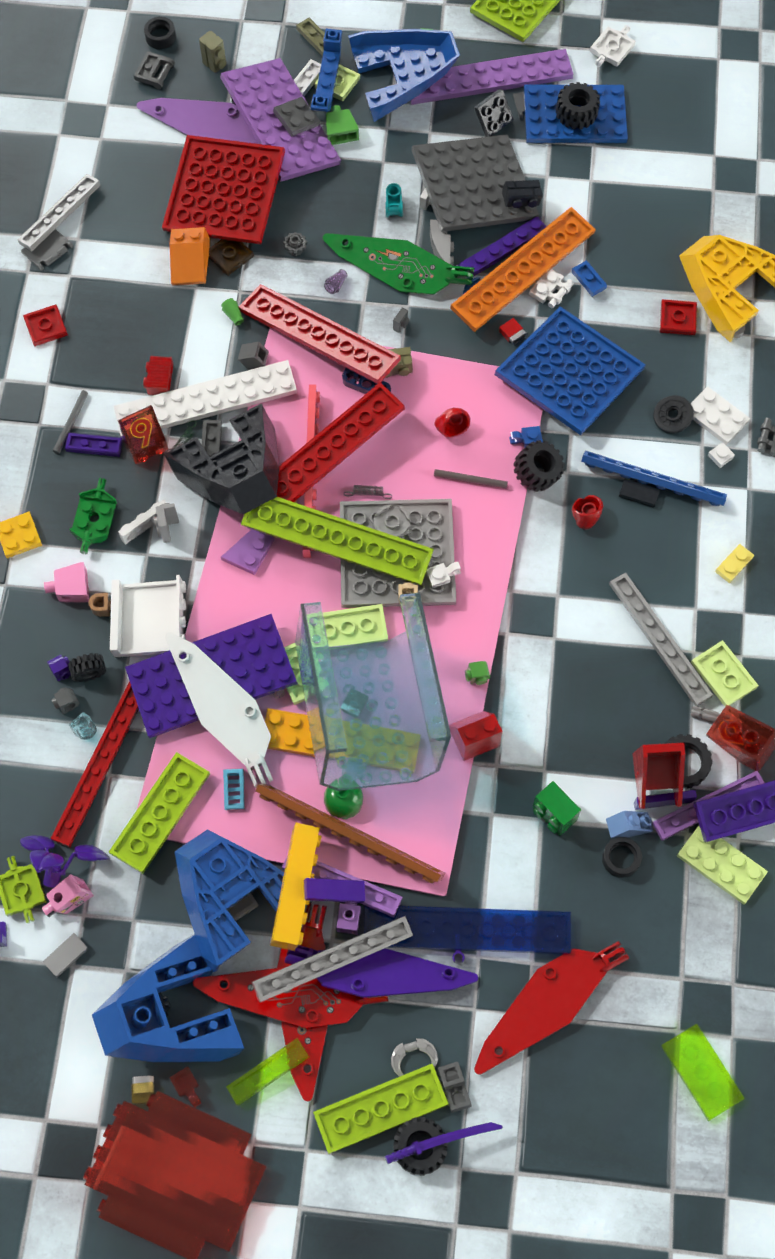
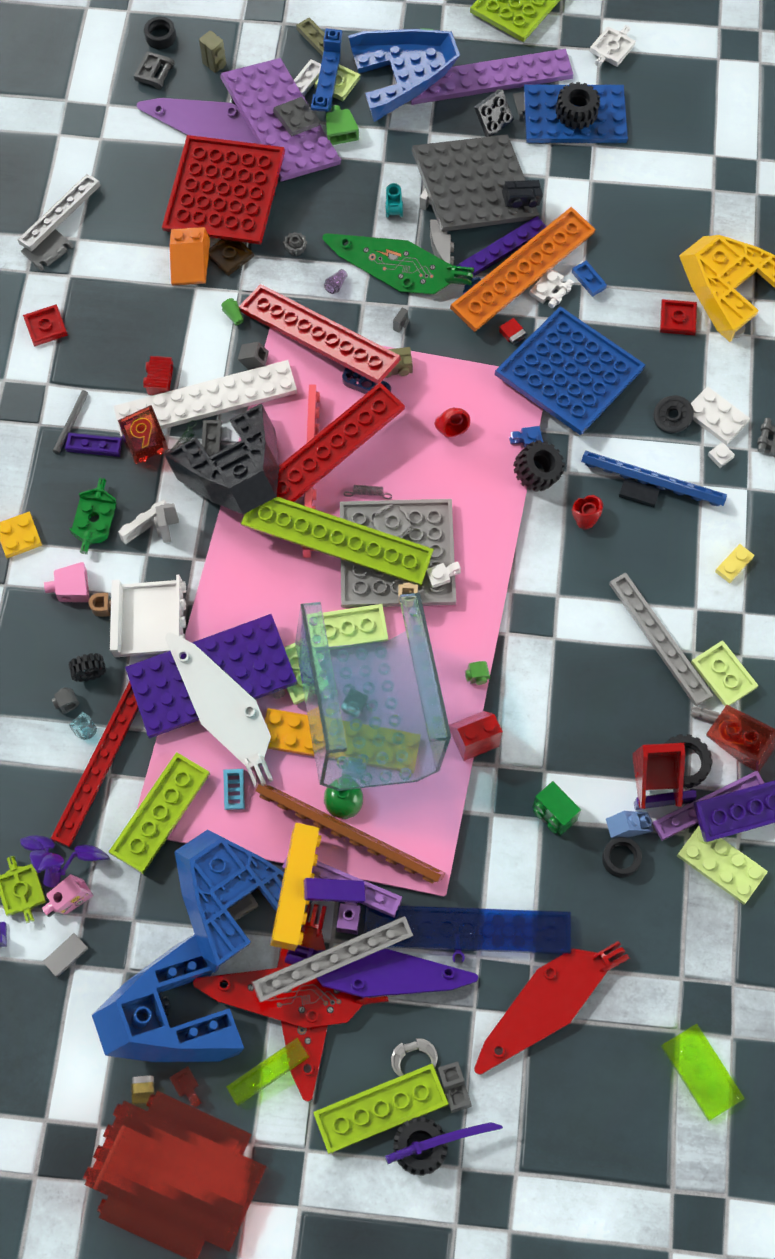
dark purple plate [47,654,71,681] -> none
medium lavender wing [221,529,276,575] -> none
dark grey bar [434,469,508,489] -> none

